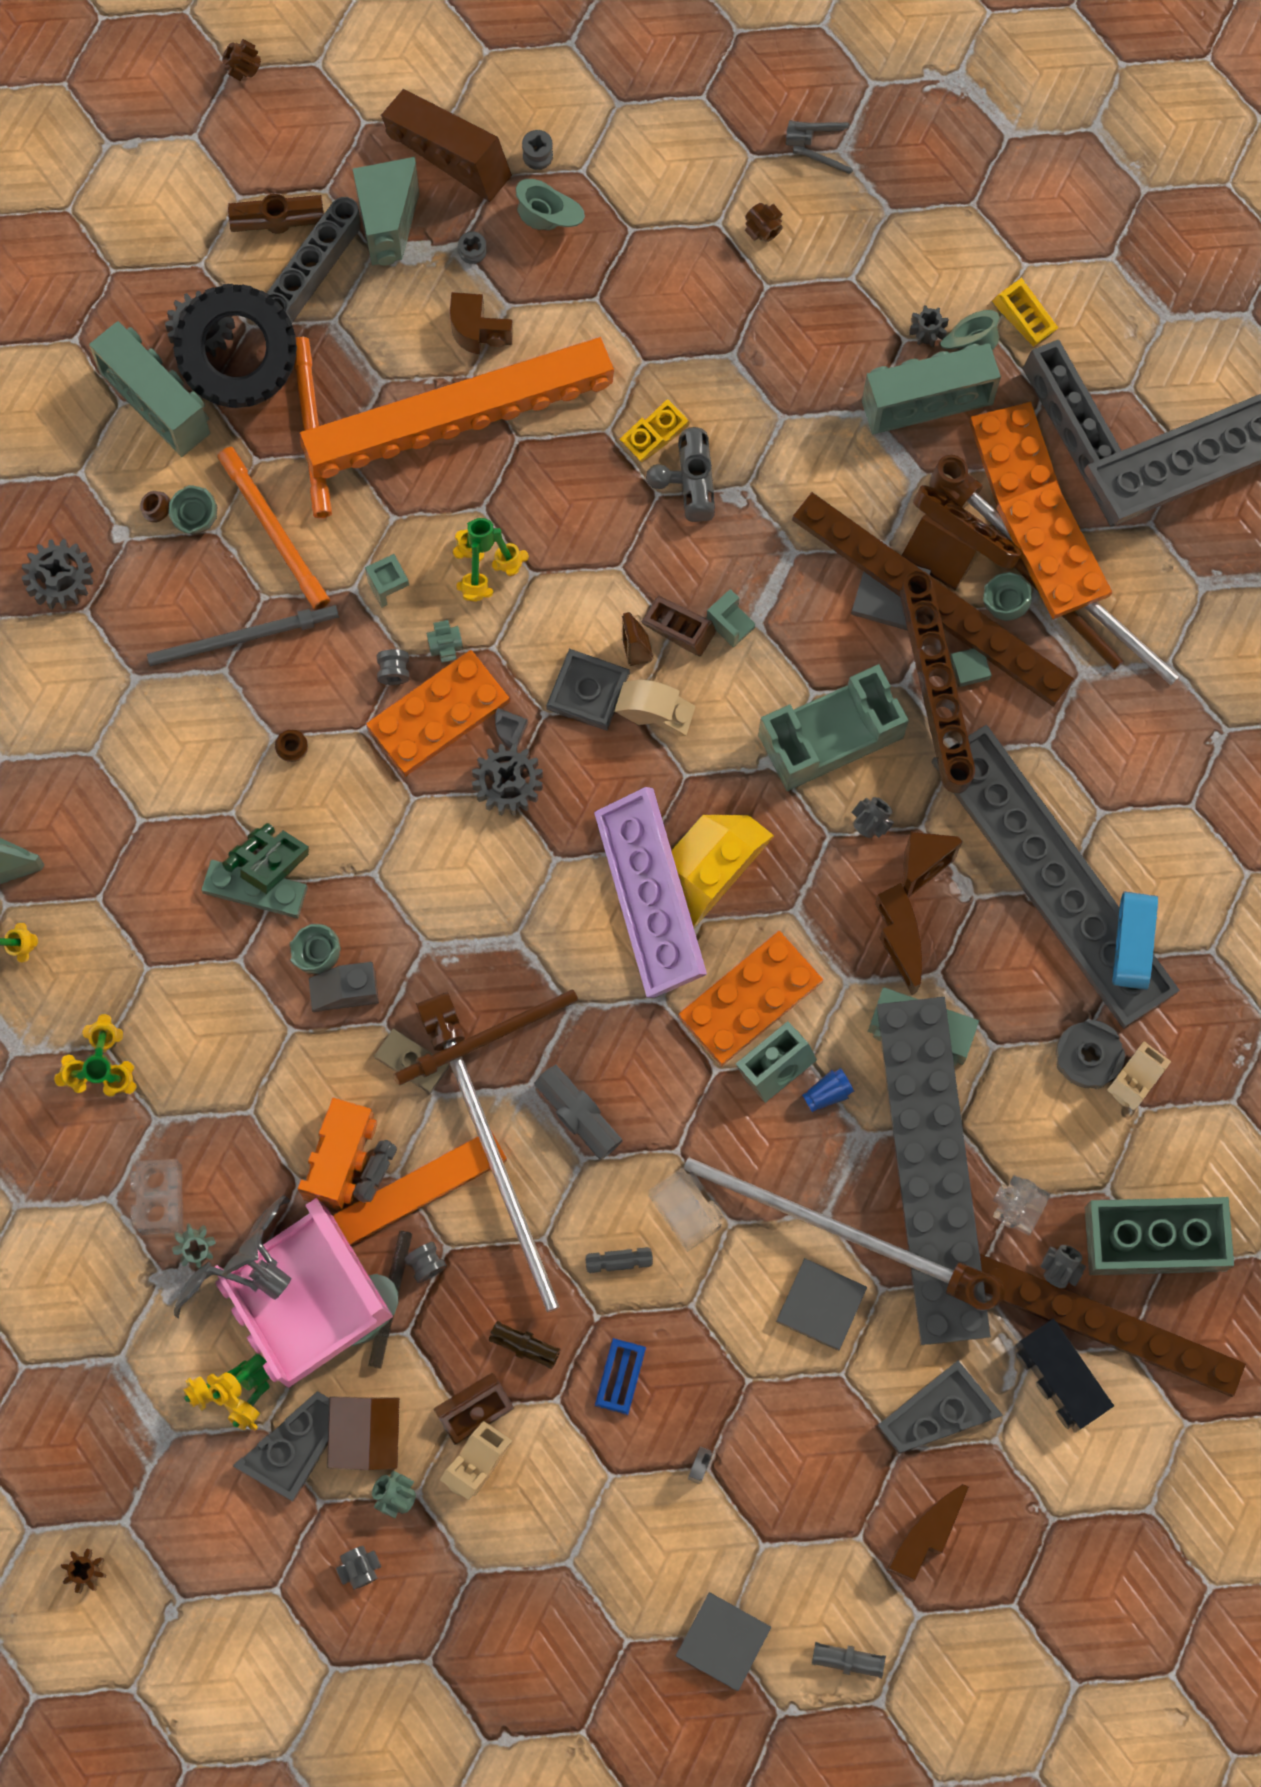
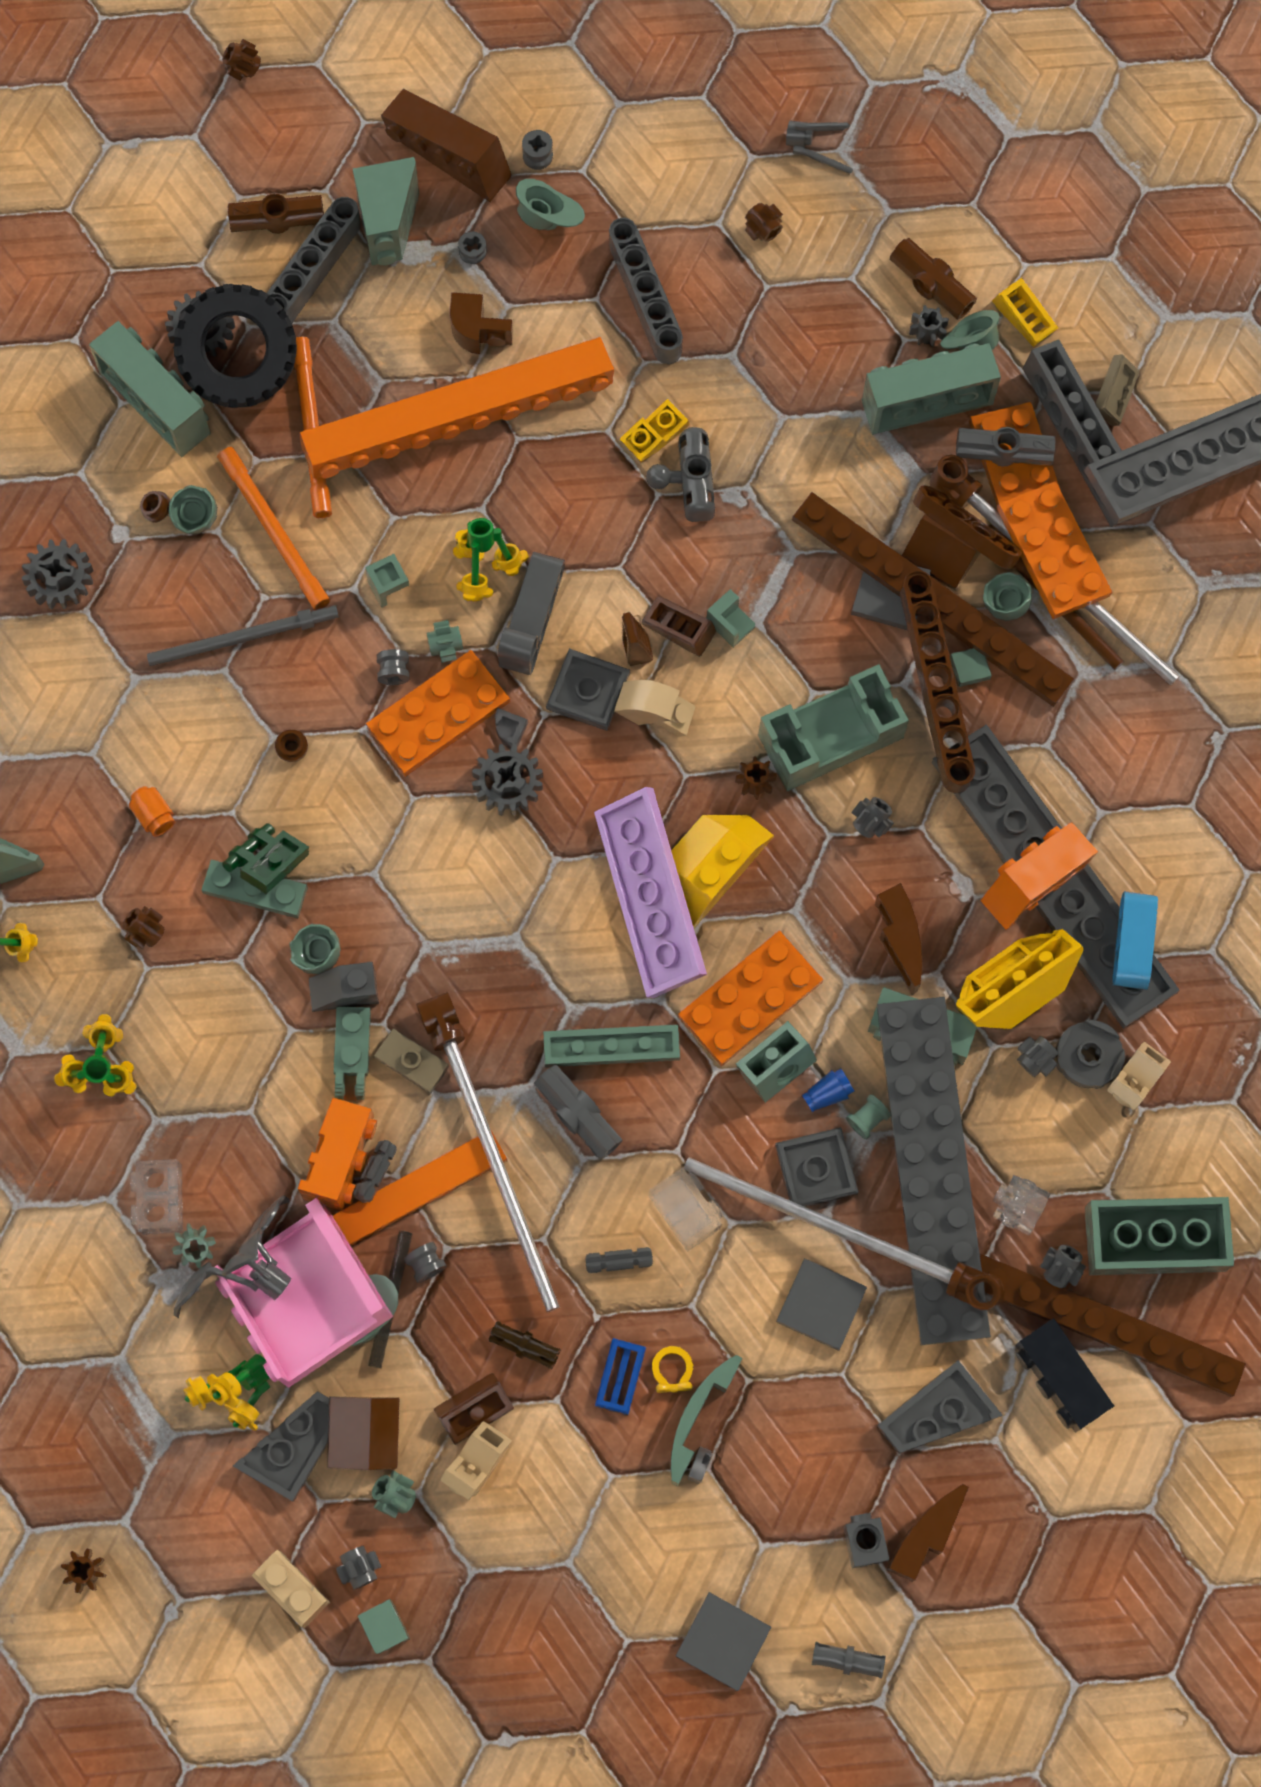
reddish brown bar [393,989,578,1086] -> none
reddish brown slope [902,832,963,898] -> none
none -> reddish brown gear [122,906,165,949]
none -> orange brick [129,786,175,837]
none -> tan brick [252,1550,330,1628]
none -> sand green hinge [334,1007,371,1100]
none -> sand green panel [358,1599,410,1654]
none -> dark grey beam [498,552,565,675]
none -> sand green plate [543,1025,680,1067]
none -> dark grey beam [609,217,683,364]
none -> yellow piece [652,1346,693,1393]
none -> sand green slope [670,1355,742,1487]
none -> reddish brown gear [735,756,777,800]
none -> dark grey tile [775,1127,859,1207]
none -> dark grey brick [843,1513,889,1569]
none -> sand green bush [846,1094,891,1140]
none -> reddish brown piece [890,238,977,320]
none -> dark grey piece [956,427,1056,467]
none -> yellow wedge [956,929,1084,1029]
none -> orange wedge [980,822,1098,930]
none -> dark grey gear [1017,1036,1059,1077]
none -> dark tan plate [1096,354,1140,426]

